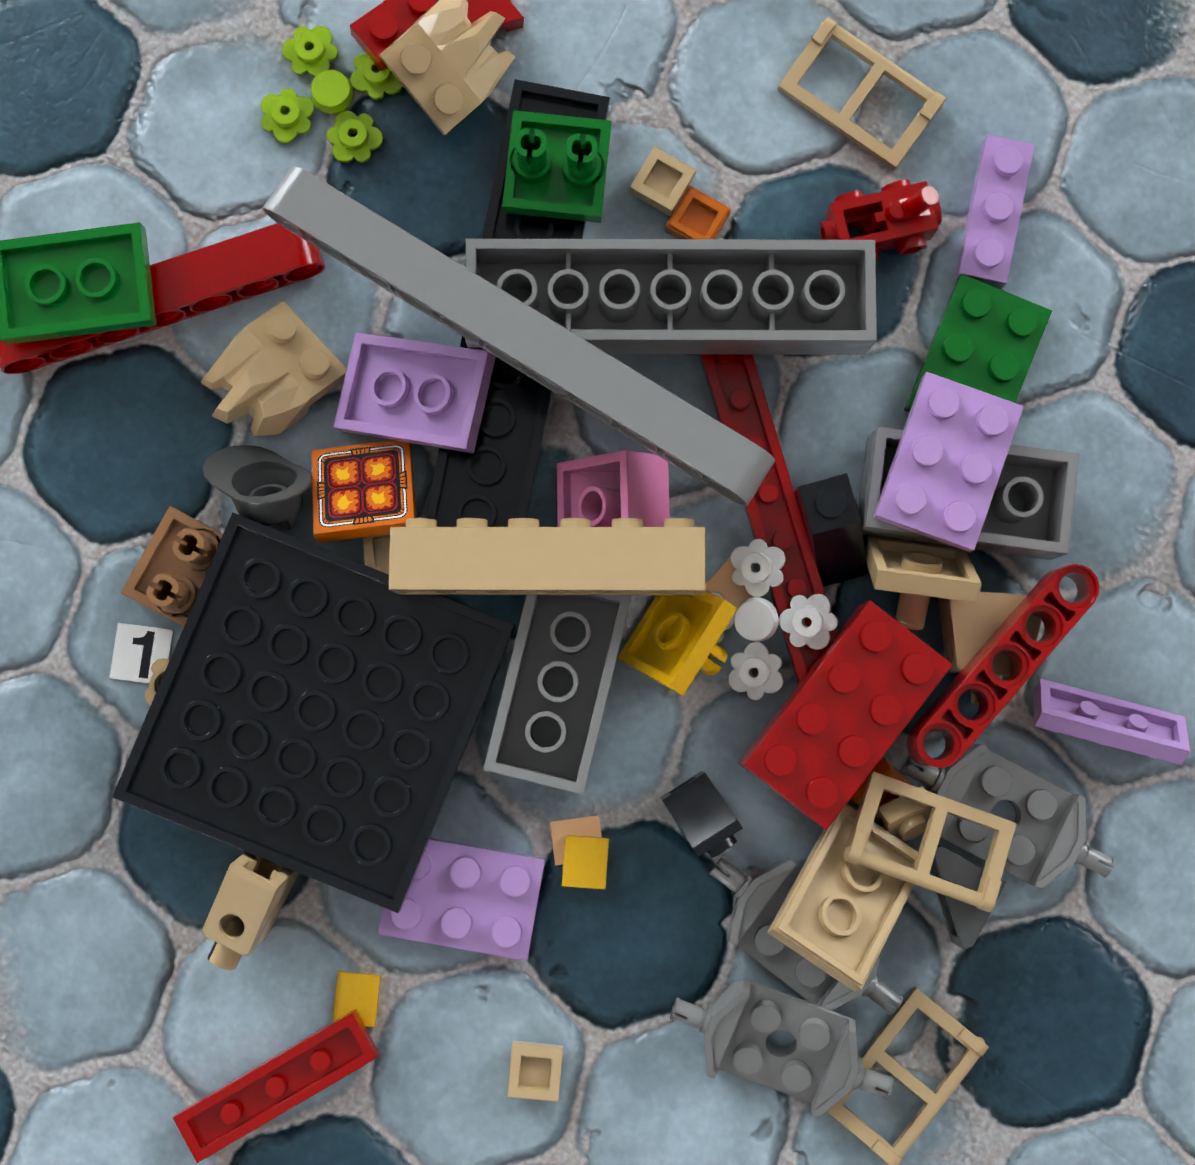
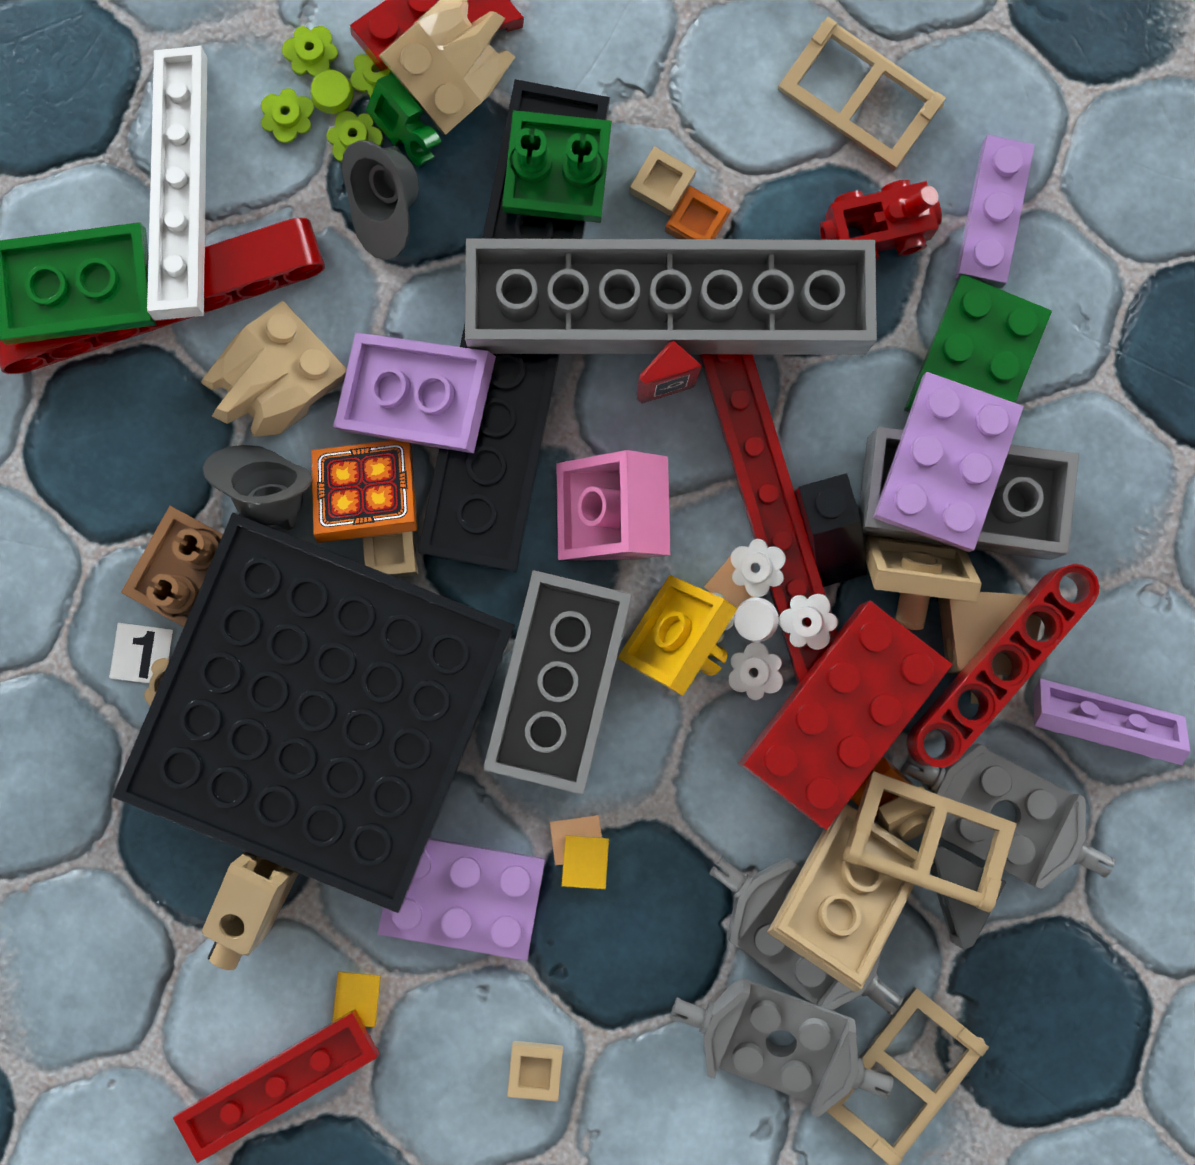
light grey beam [263,165,775,506] -> none
tan brick [389,518,706,596] -> none
black slope [660,771,743,858] -> none
none -> white plate [147,46,208,320]
none -> dark grey piece [341,140,419,260]
none -> green plate [366,73,442,167]
none -> red slope [636,341,702,404]

